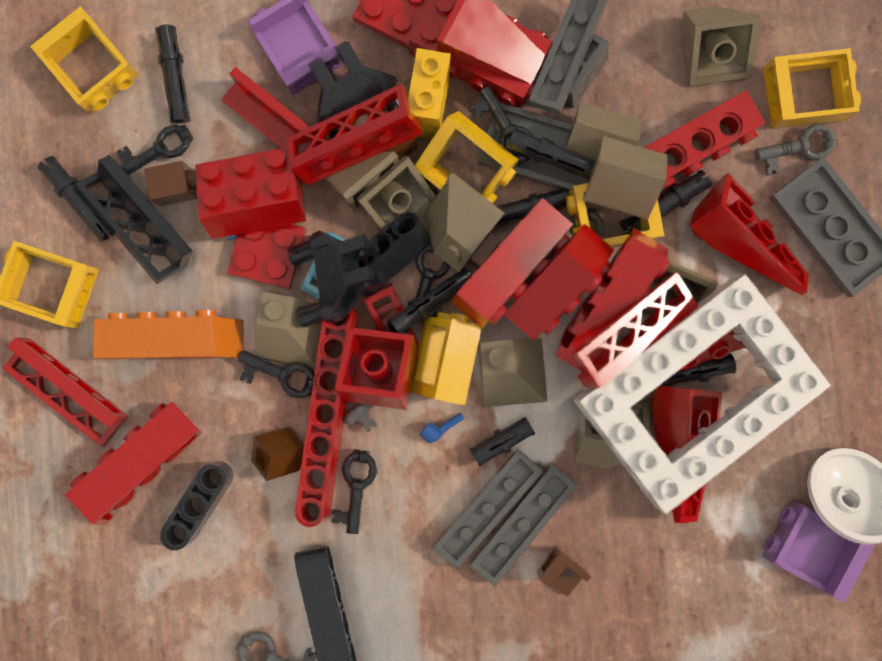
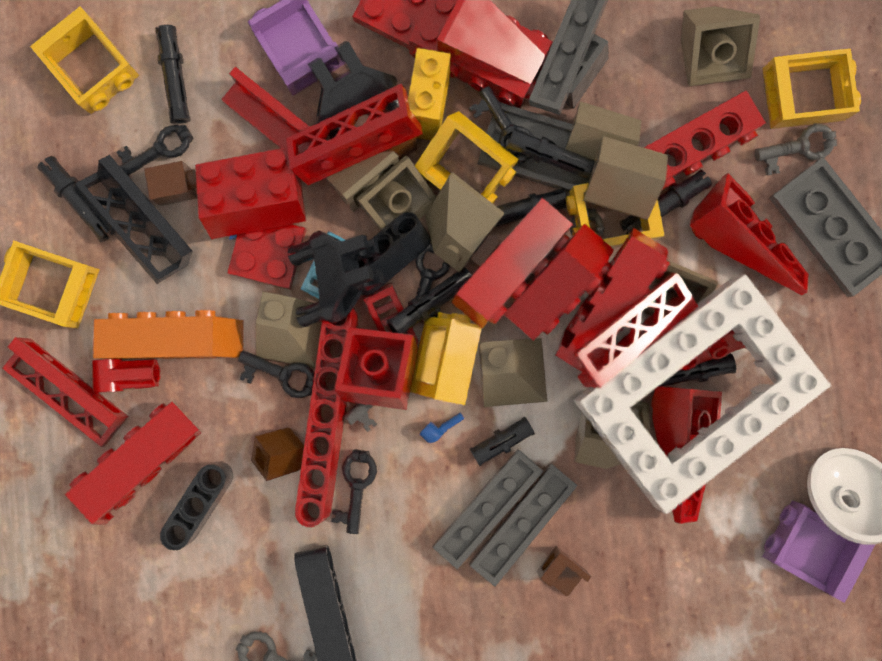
none -> red piece [92,359,161,393]

